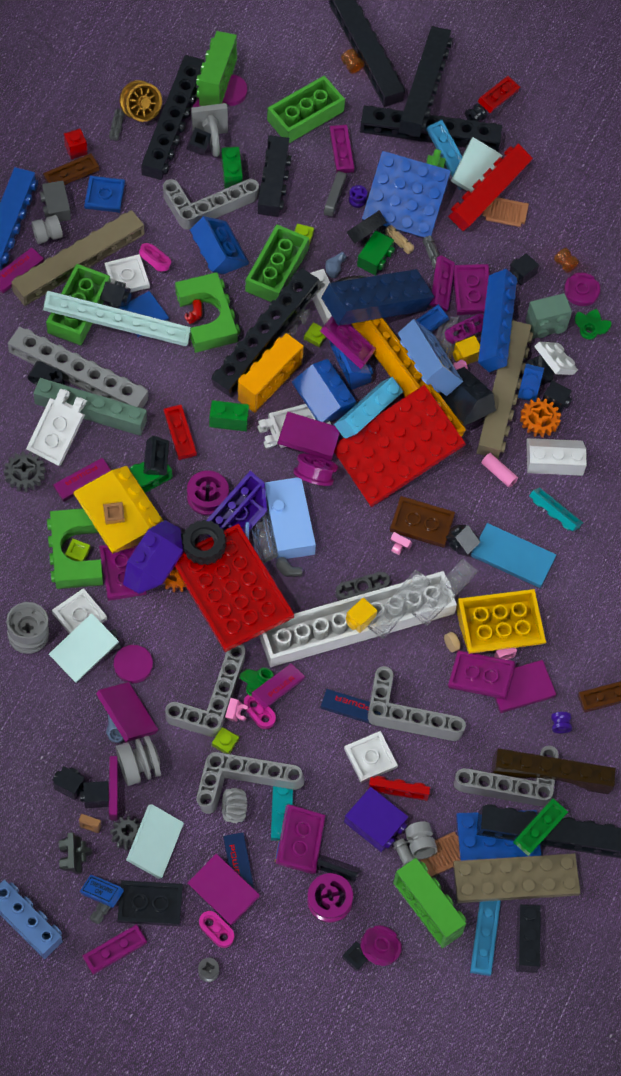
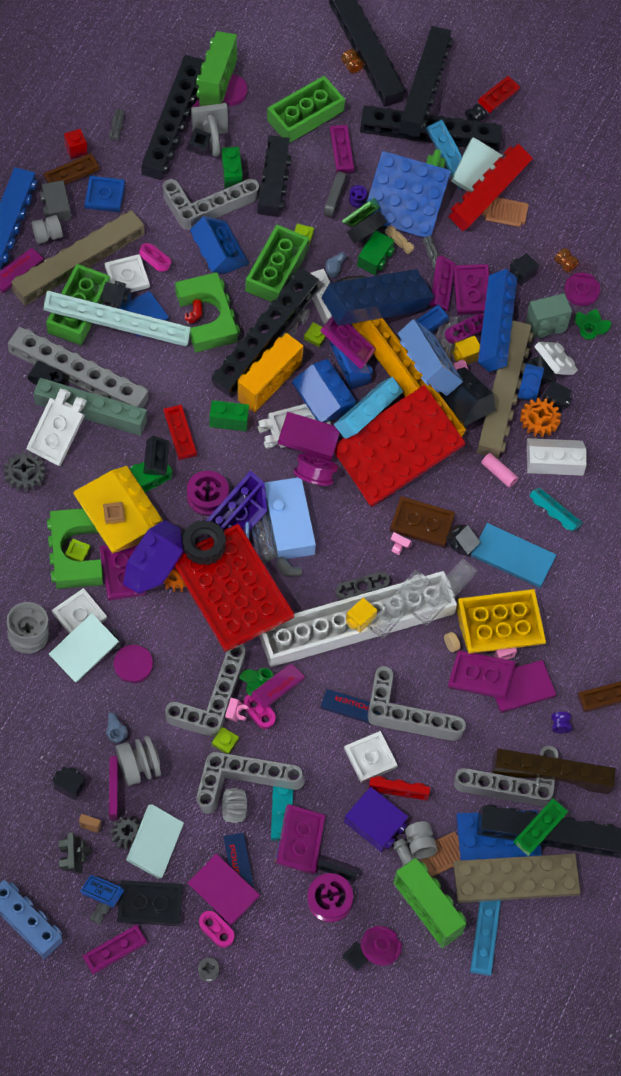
magenta tile [53,458,111,502] -> none
black brick [80,781,109,808] -> none
magenta tile [96,682,158,742] -> none
pearl gold wheel [119,80,162,122] -> none
black brick [516,904,541,973] -> none
none -> bright green slope [342,198,380,227]

